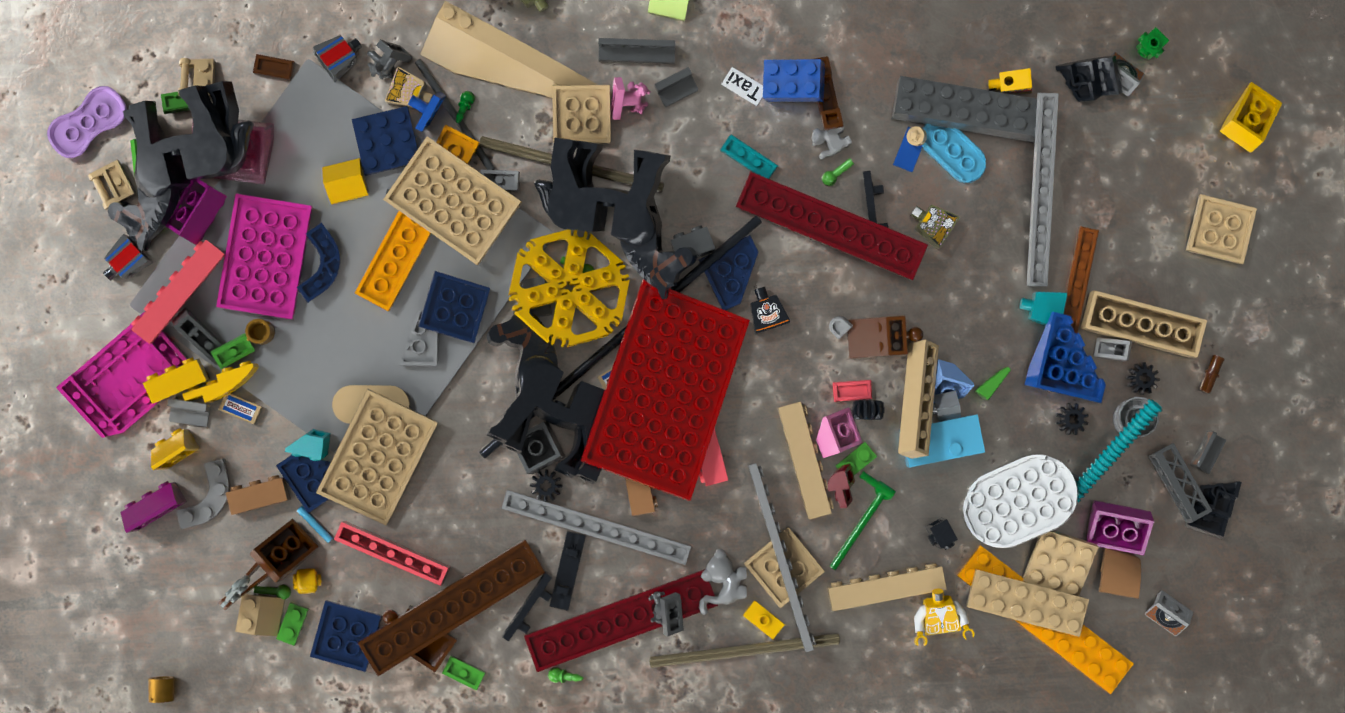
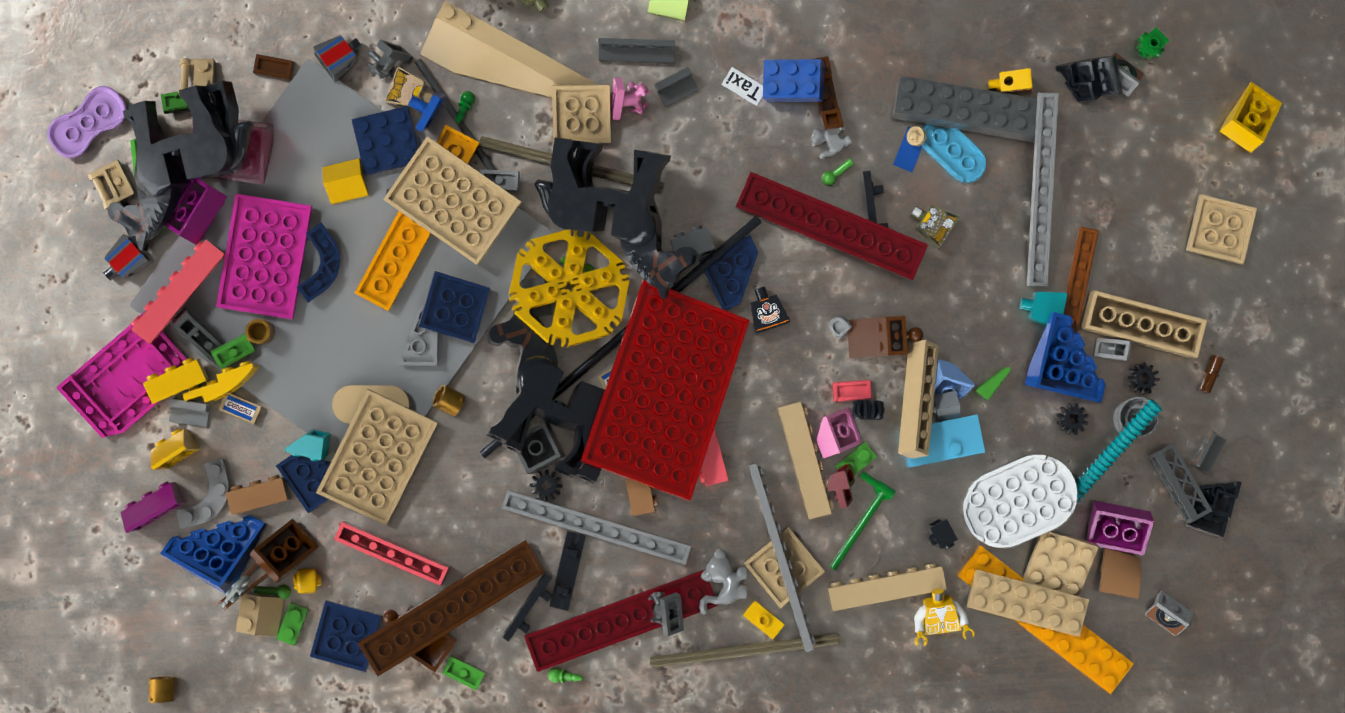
medium azure piece [297,506,333,543] -> none
teal tile [720,134,778,179] -> none
none -> blue slope [160,515,266,594]
none -> pearl gold piece [432,384,465,417]

